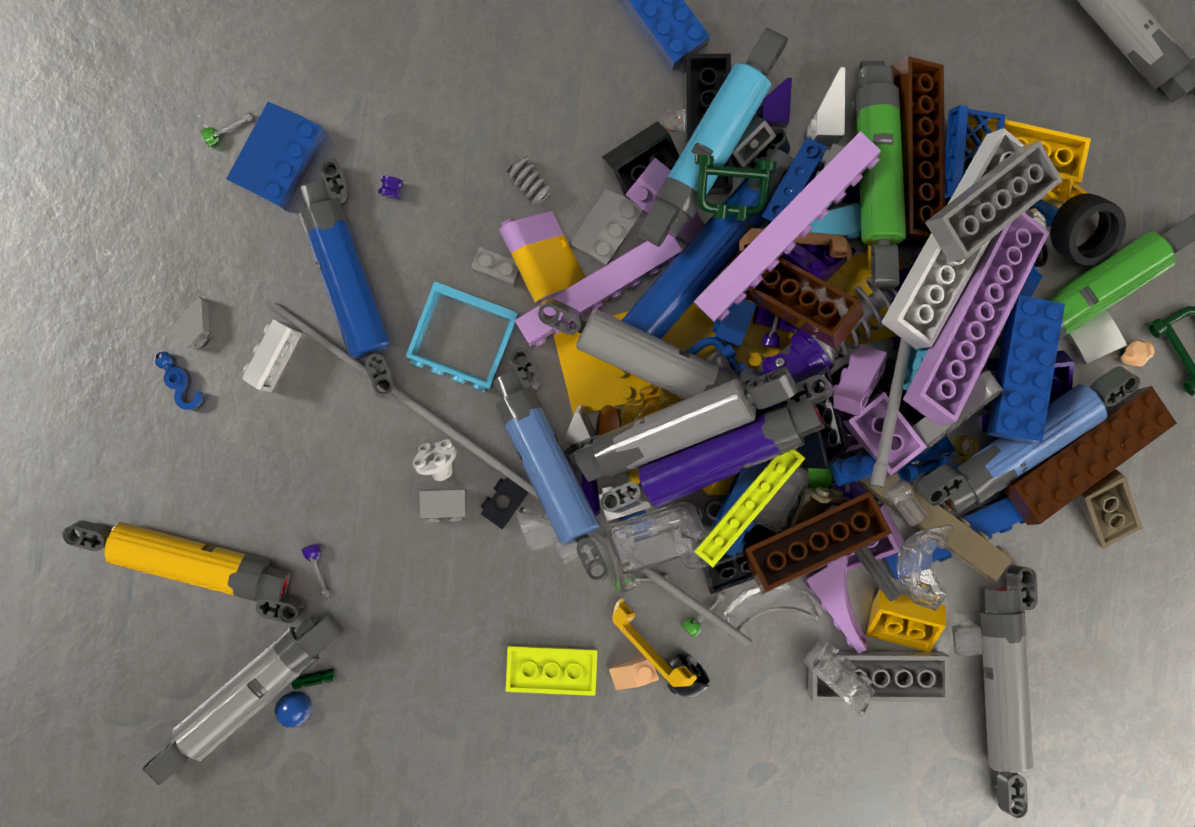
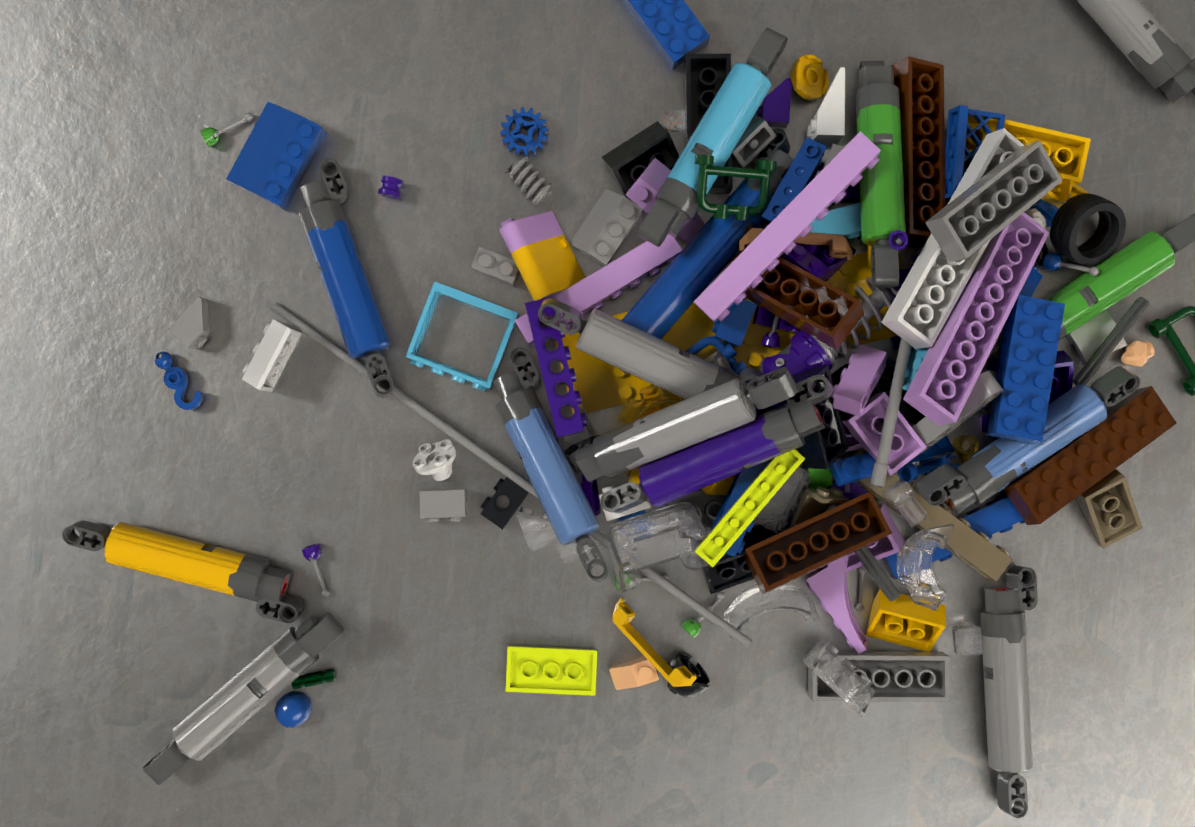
reddish brown dish [596,405,623,435] -> none
none -> blue gear [500,107,549,156]
none -> dark purple brick [525,297,587,438]
none -> yellow tile [790,54,829,100]
none -> light grey hinge [855,566,866,612]
none -> dark purple hinge [889,230,908,253]
none -> hinge [1043,252,1099,276]
none -> dark grey axle [1073,297,1149,385]

